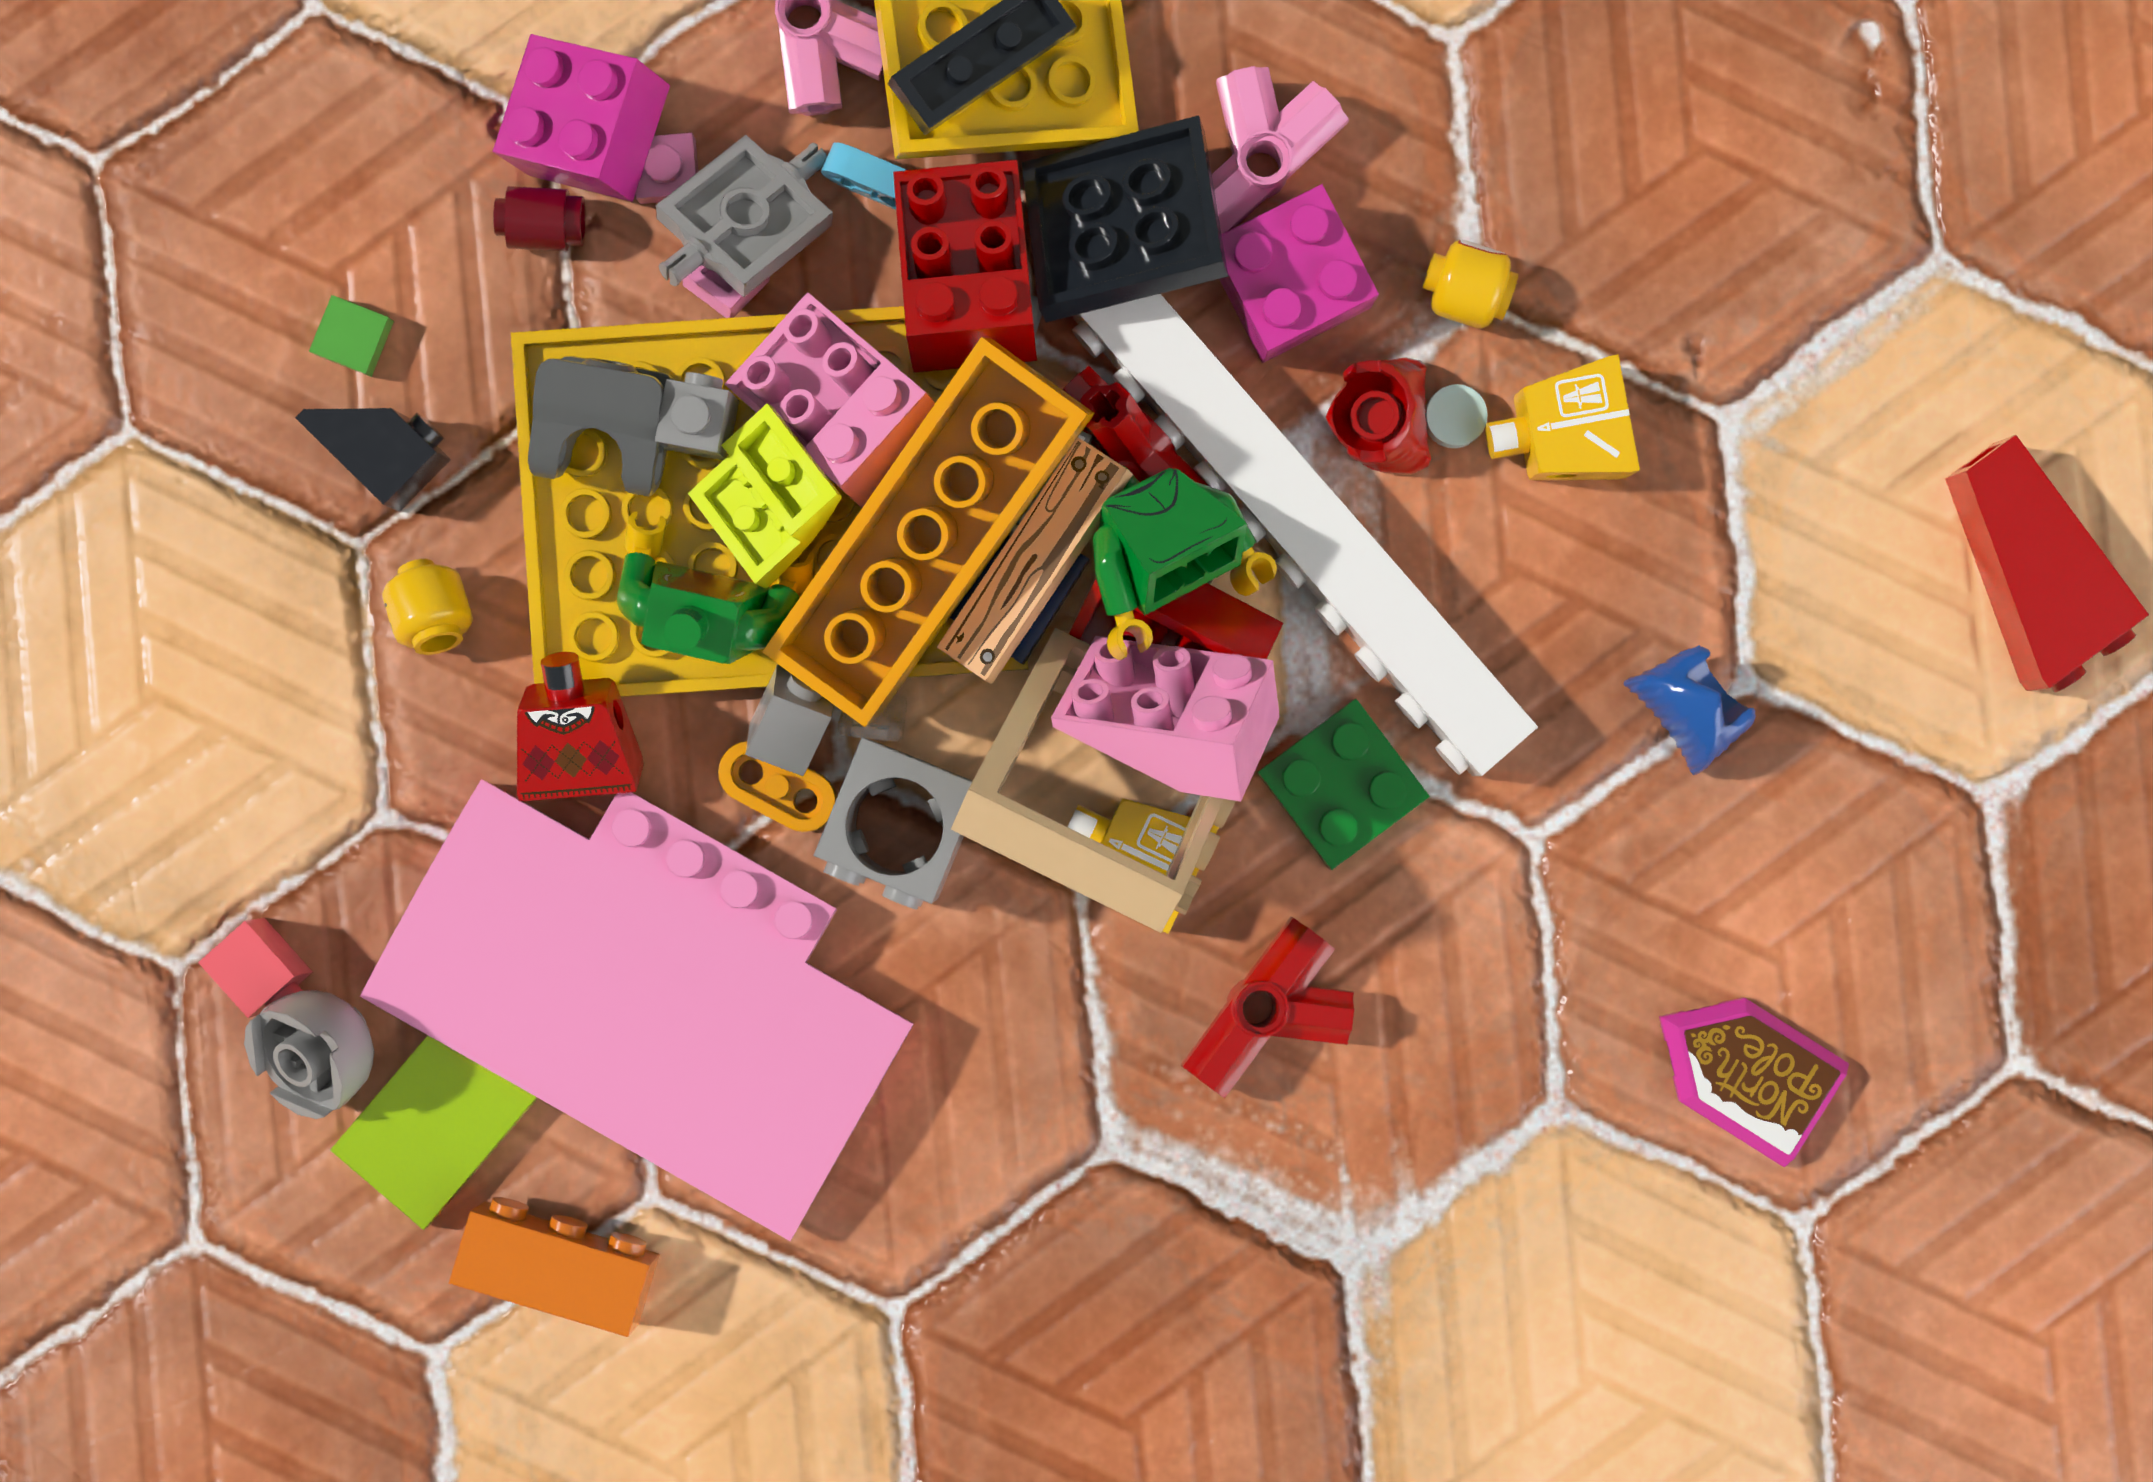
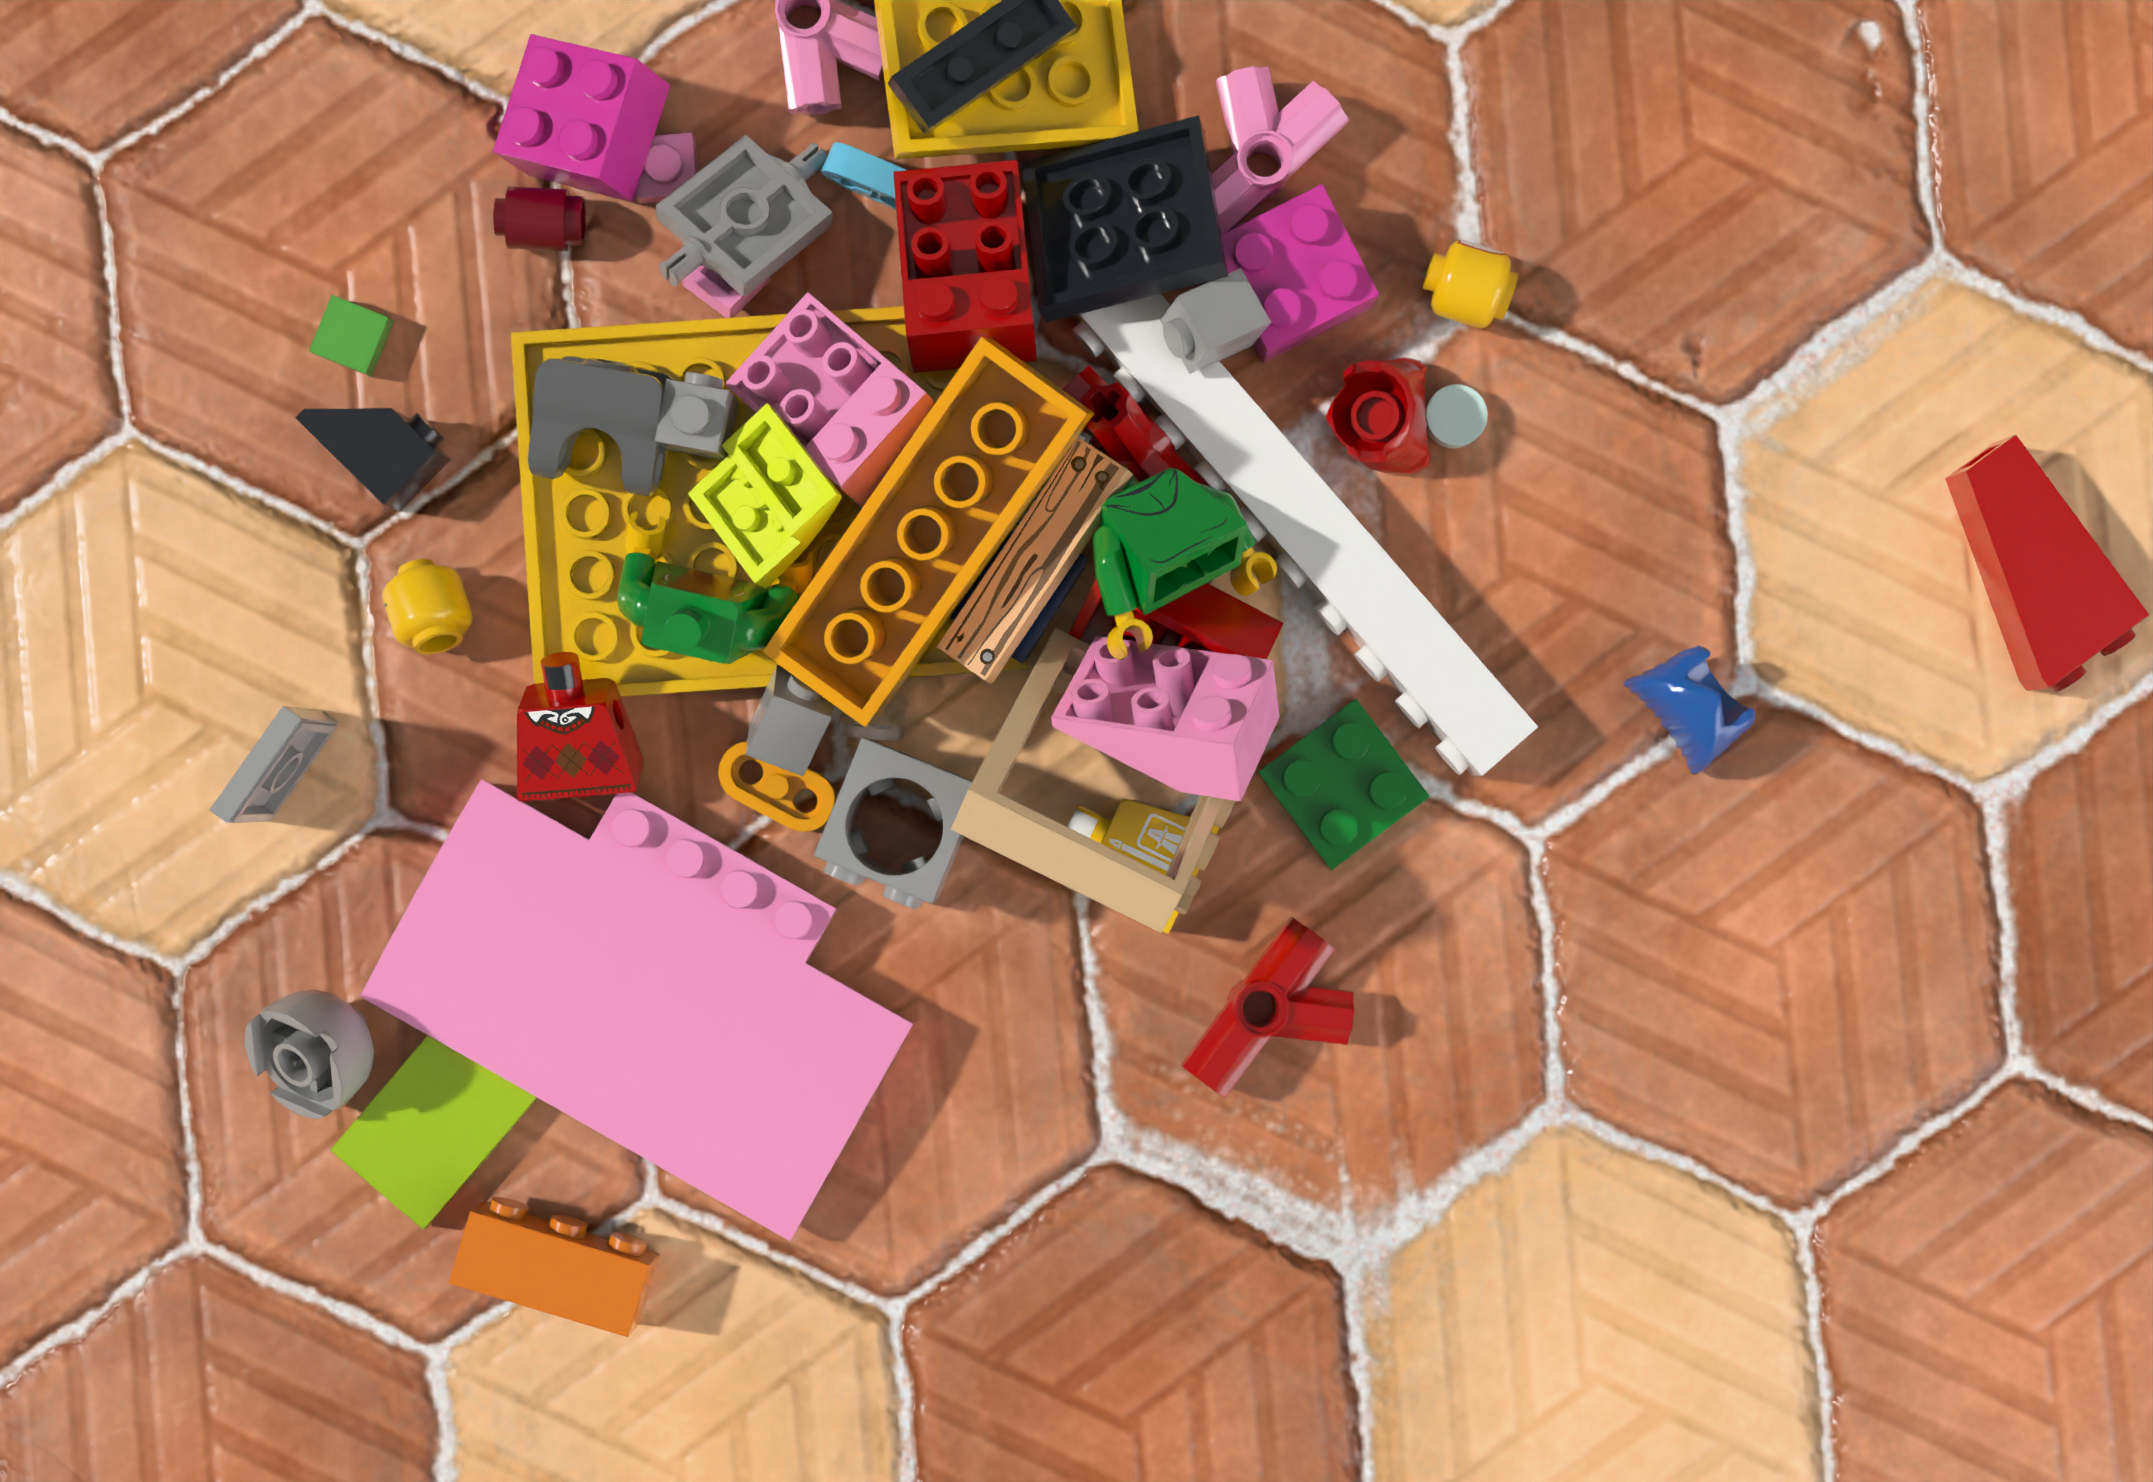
coral brick [198,918,313,1018] -> none
yellow torso [1485,354,1640,480] -> none
tile [1659,997,1849,1167] -> none
none -> light grey tile [209,706,338,823]
none -> light grey brick [1160,268,1271,374]

